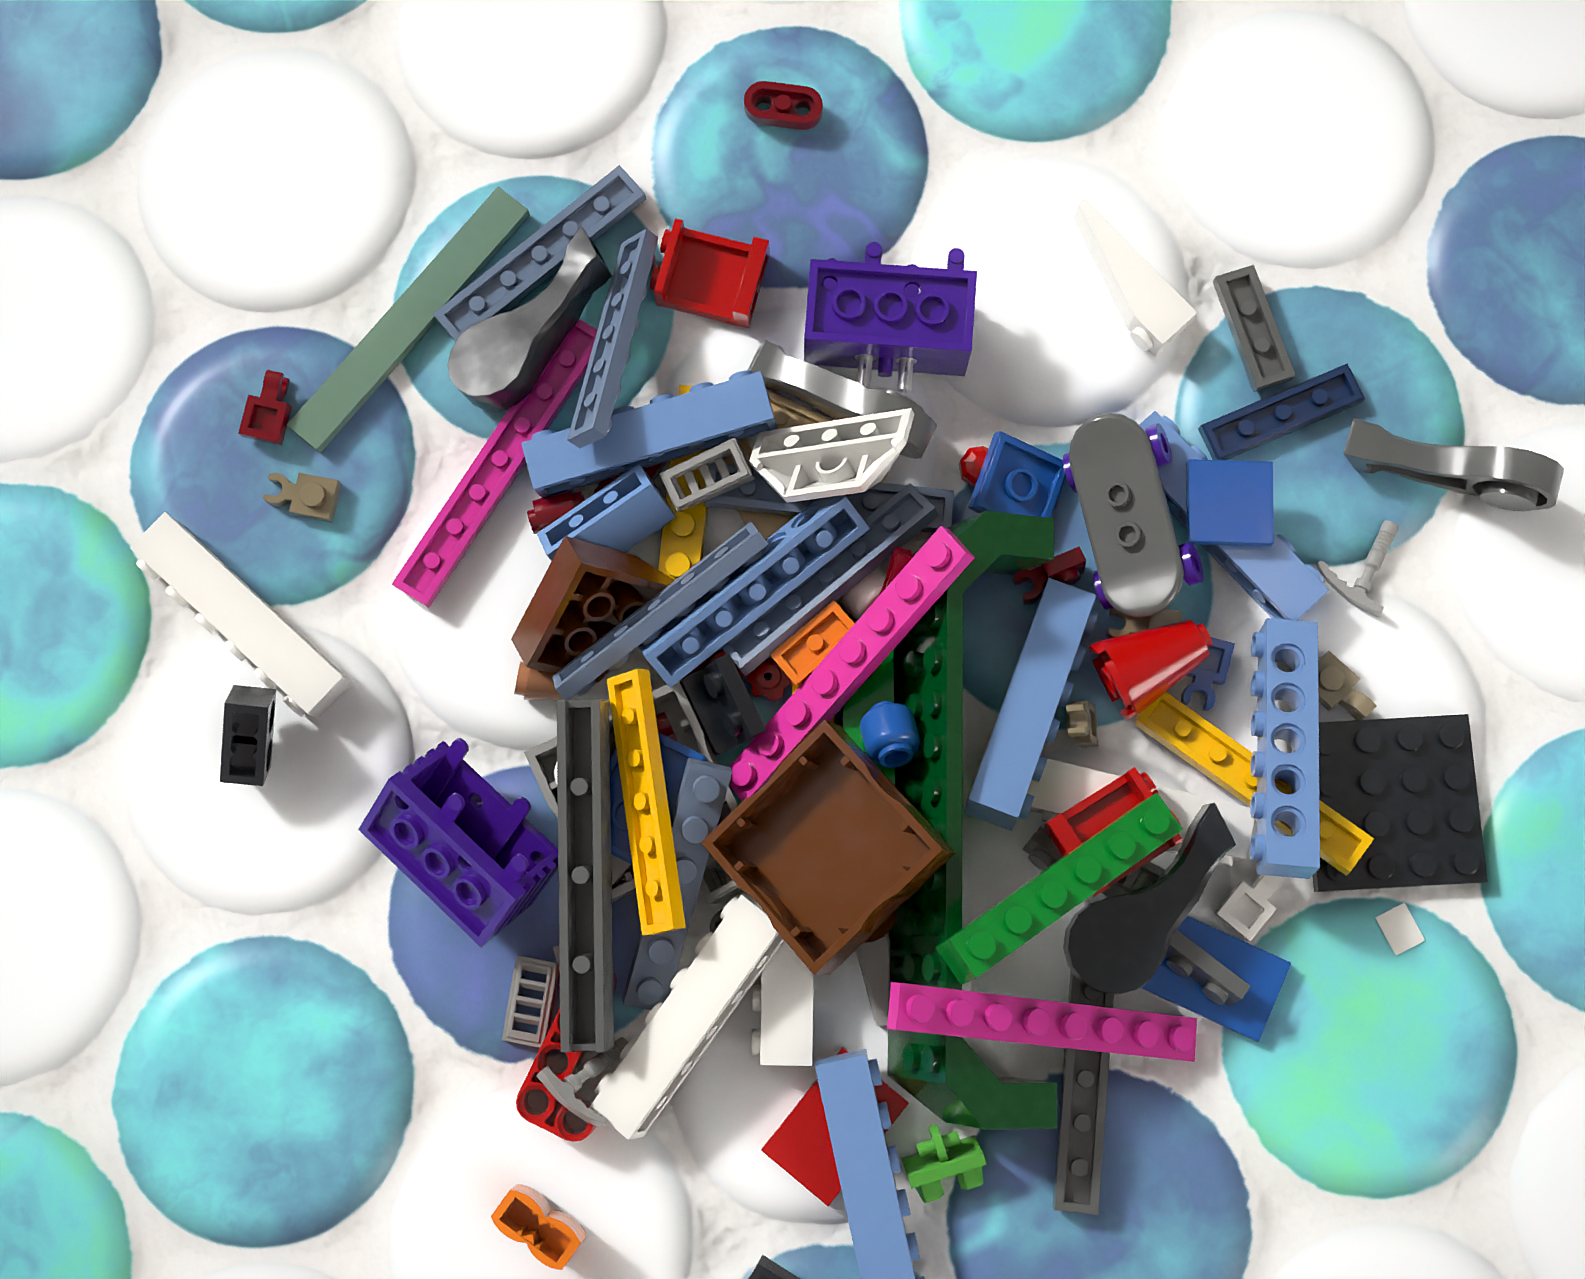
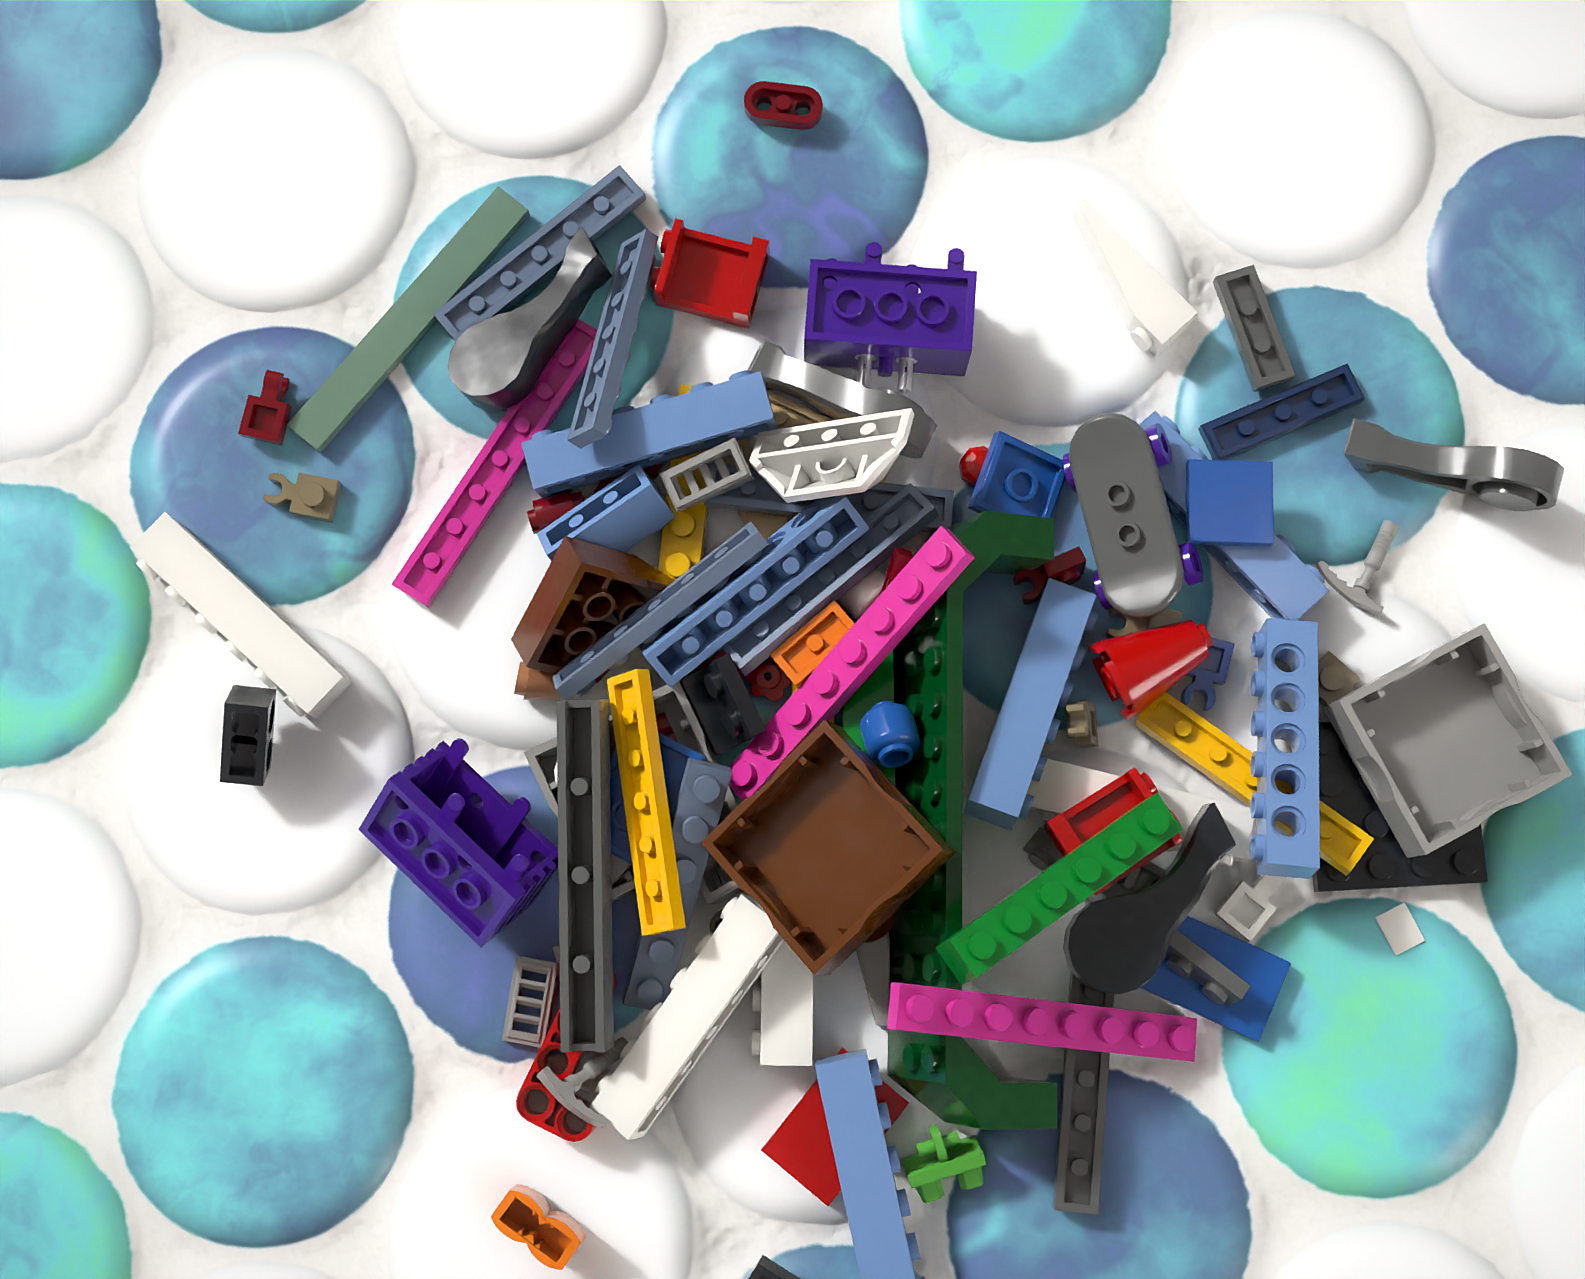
none -> light grey tile [1322,623,1572,858]

